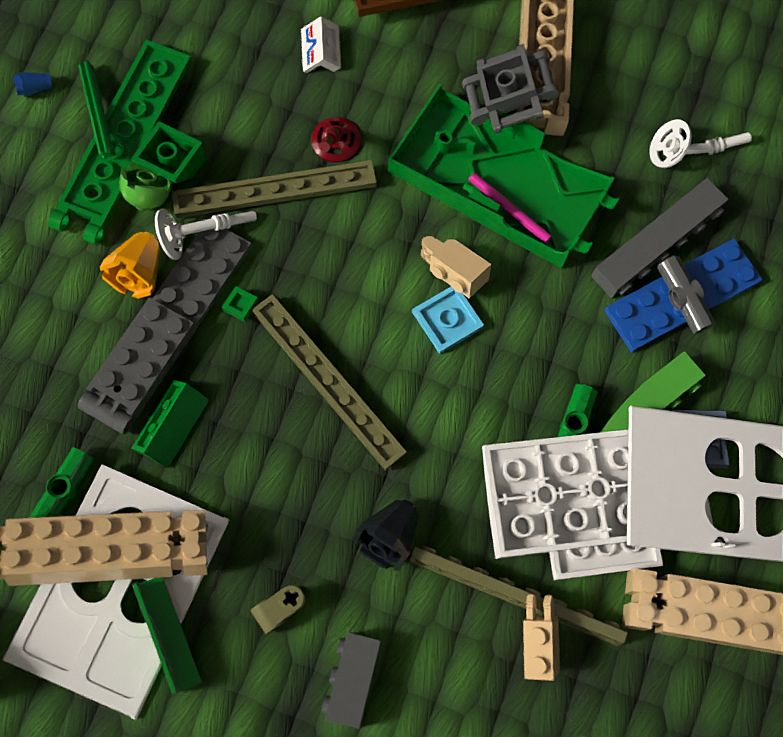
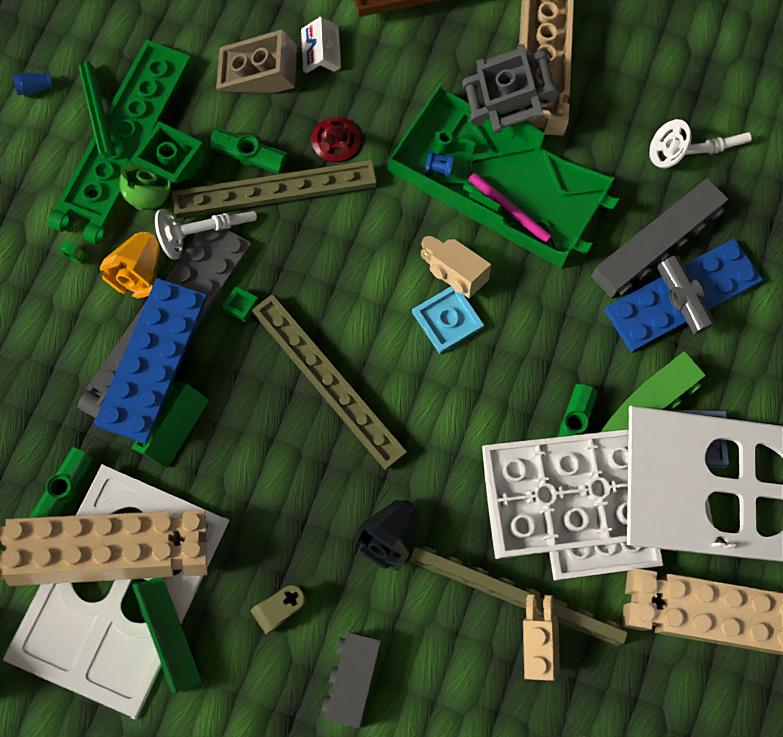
none -> green tile [59,241,87,264]
none -> blue plate [93,278,207,445]
none -> green piece [209,128,288,175]
none -> dark tan slope [216,30,297,93]
none -> blue bush [425,150,455,178]

